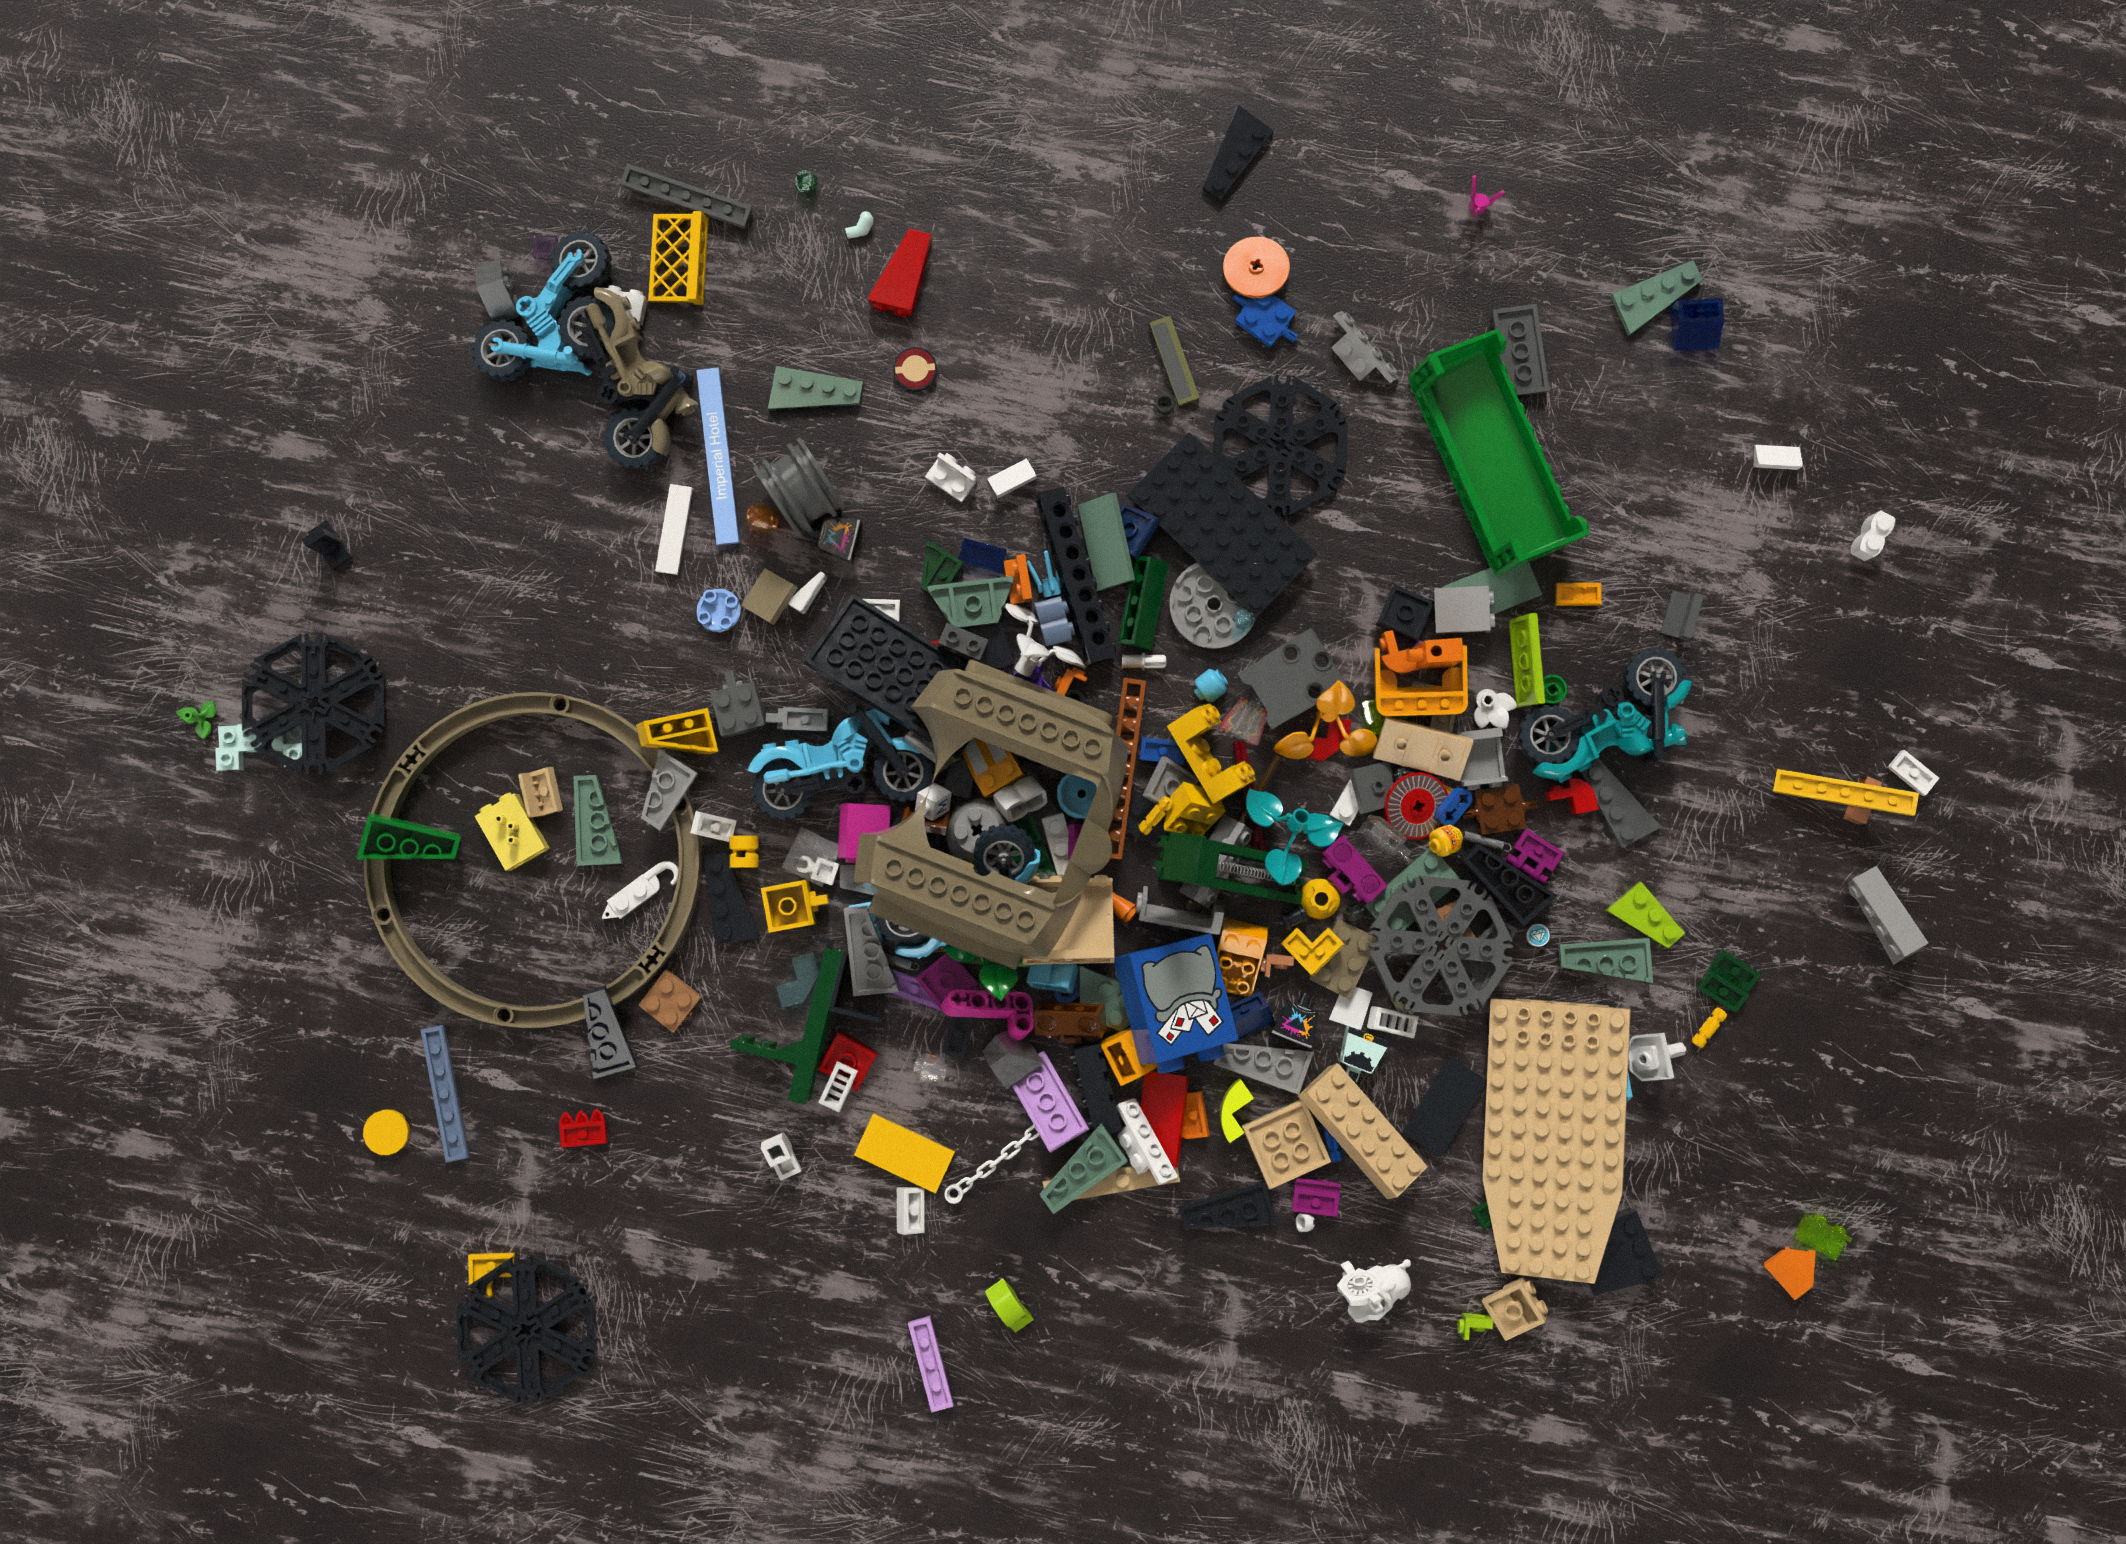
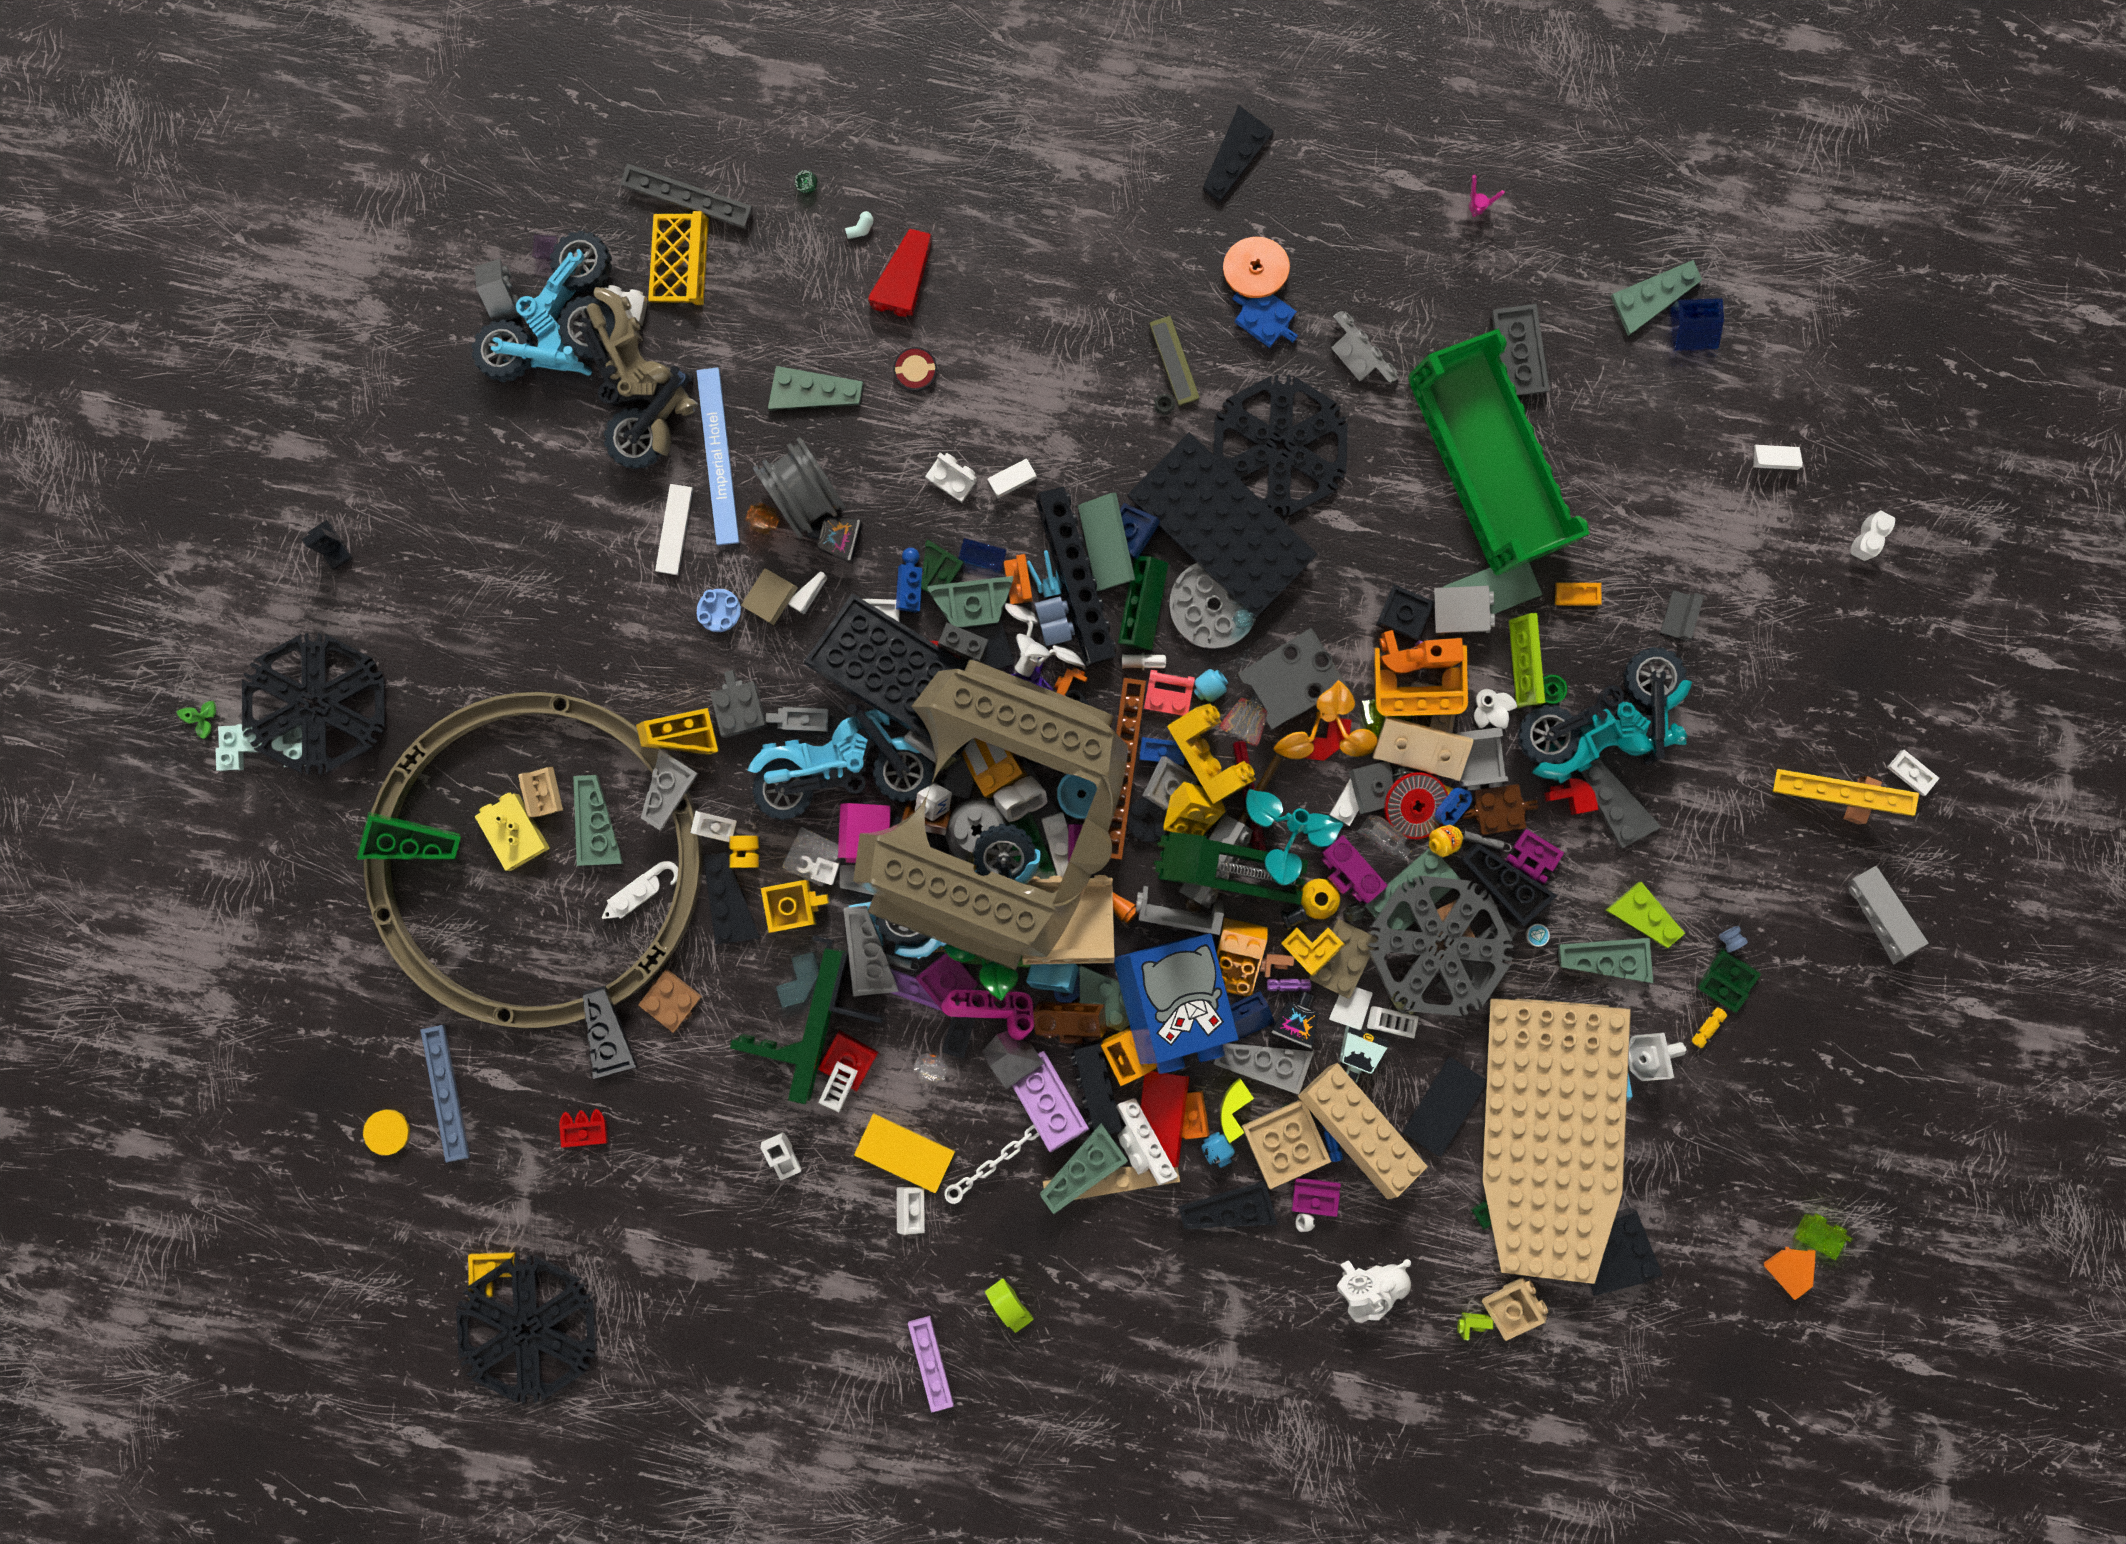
yellow axle [1138,796,1173,835] -> none
none -> blue plate [896,548,922,613]
none -> coral plate [1144,669,1195,716]
none -> dark azure head [1201,1132,1235,1168]
none -> medium lavender axle [1267,979,1311,992]
none -> sand blue wheel [1719,926,1748,952]

